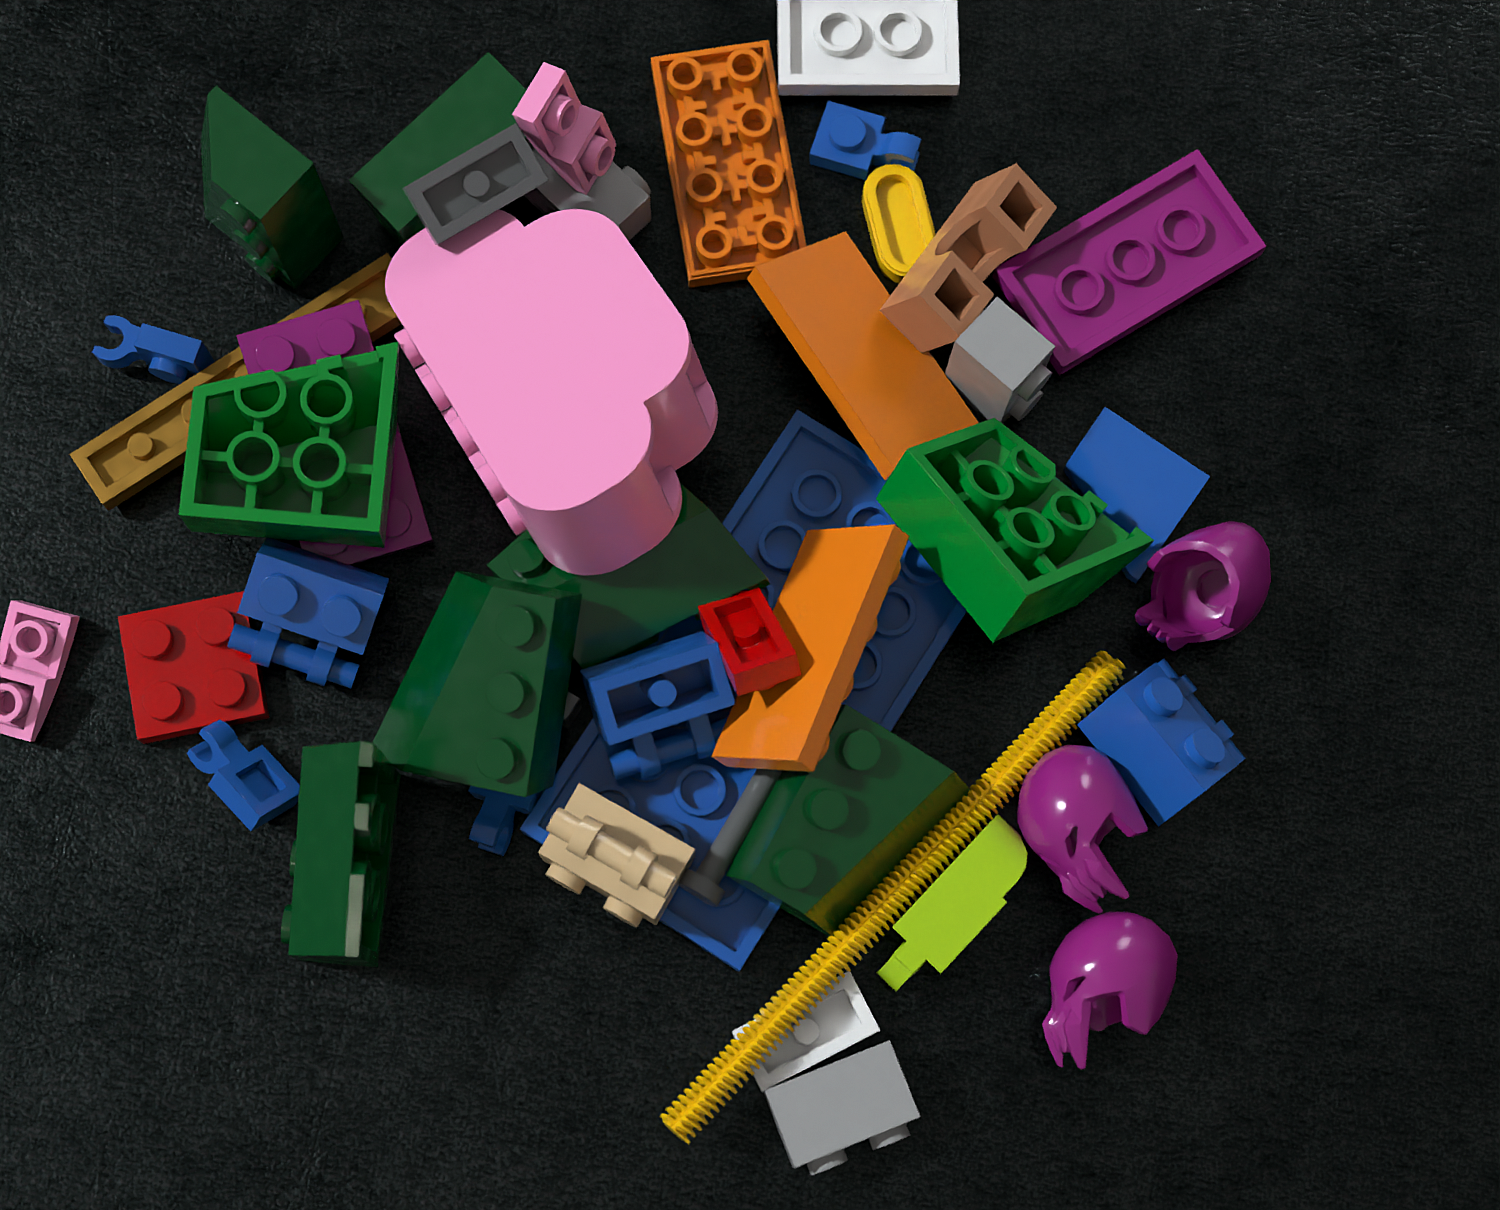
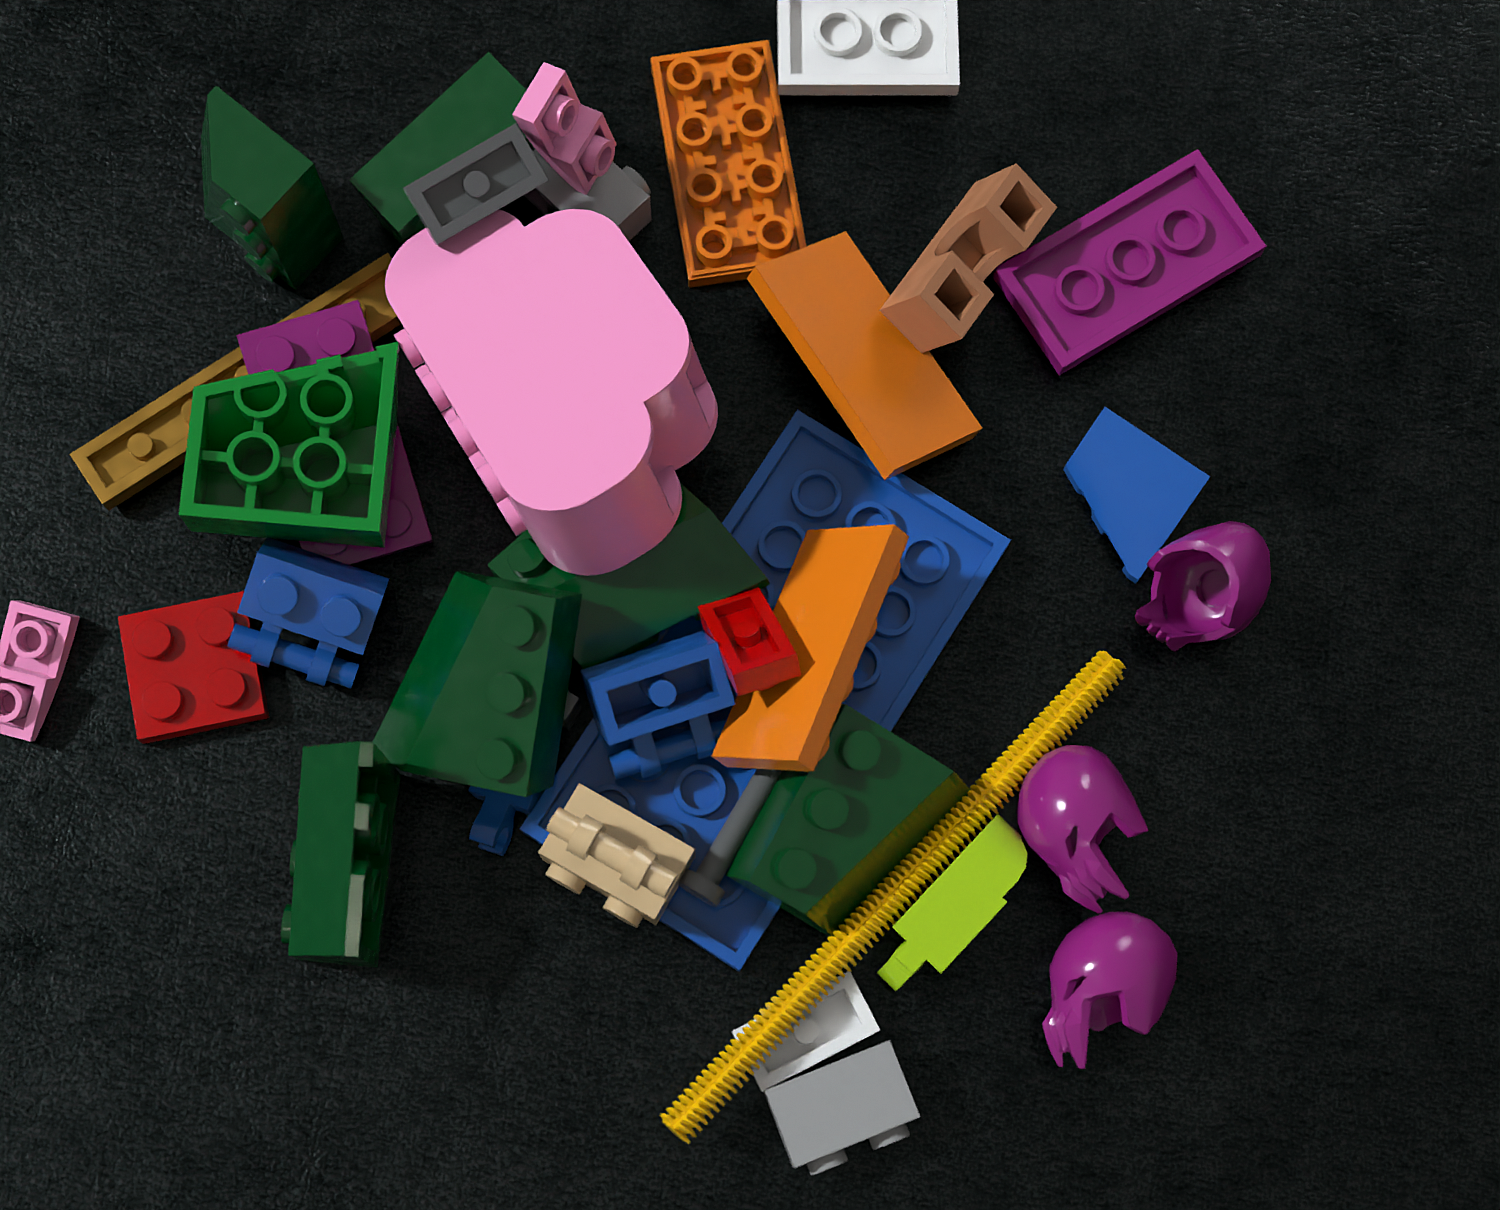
blue plate [92,315,215,384] -> none
blue plate [187,719,300,831] -> none
blue plate [810,101,921,180] -> none
yellow tile [862,164,936,283] -> none
green wedge [876,418,1154,643] -> none
light grey brick [945,297,1055,424] -> none
blue brick [1077,658,1246,827] -> none

